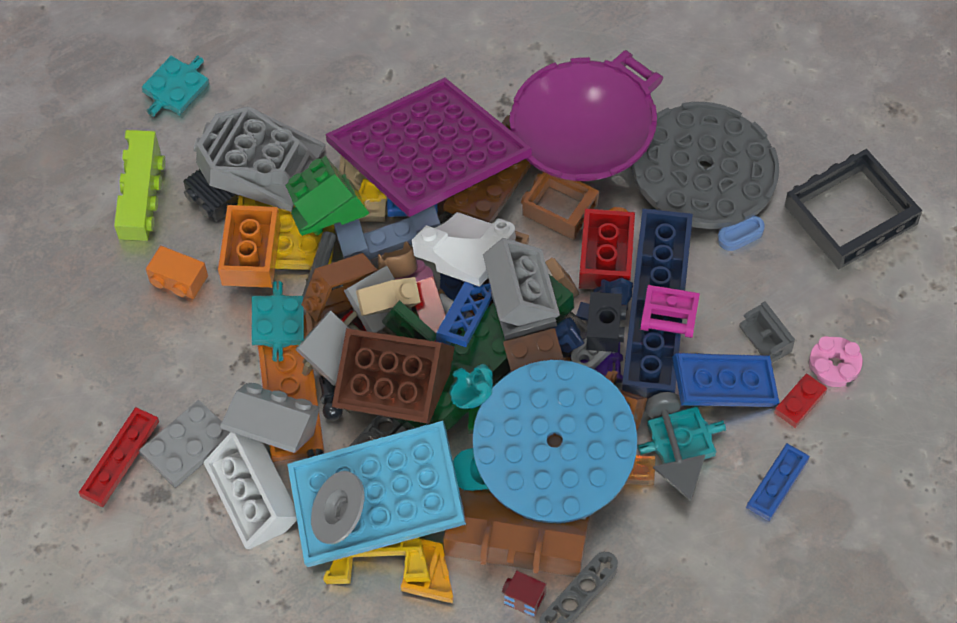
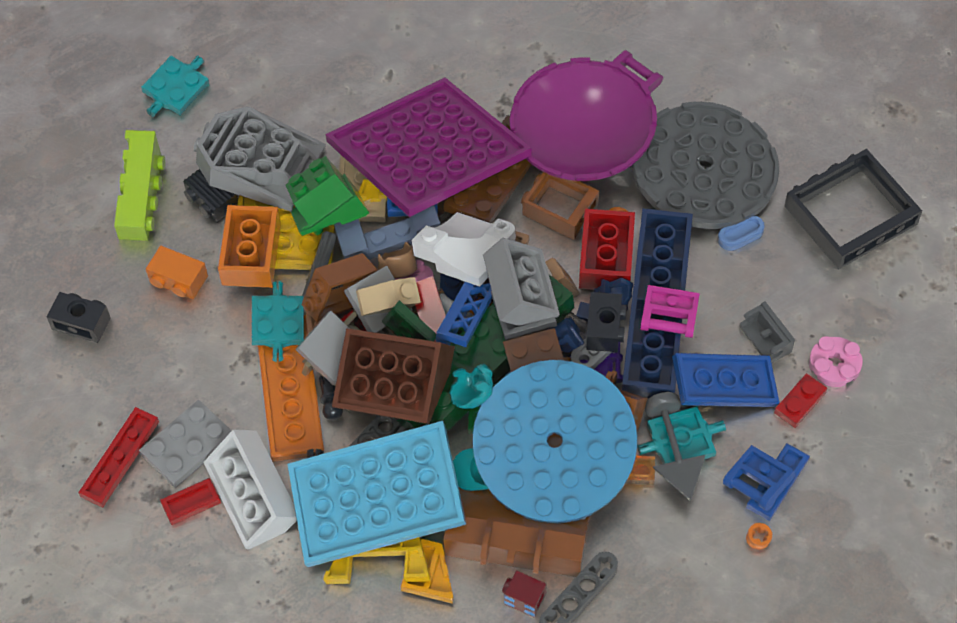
light grey slope [220,383,320,453] -> none
light grey hat [311,471,364,544] -> none
none -> black brick [46,292,111,343]
none -> red tile [160,477,221,526]
none -> blue plate [723,445,796,511]
none -> orange bush [746,523,772,550]

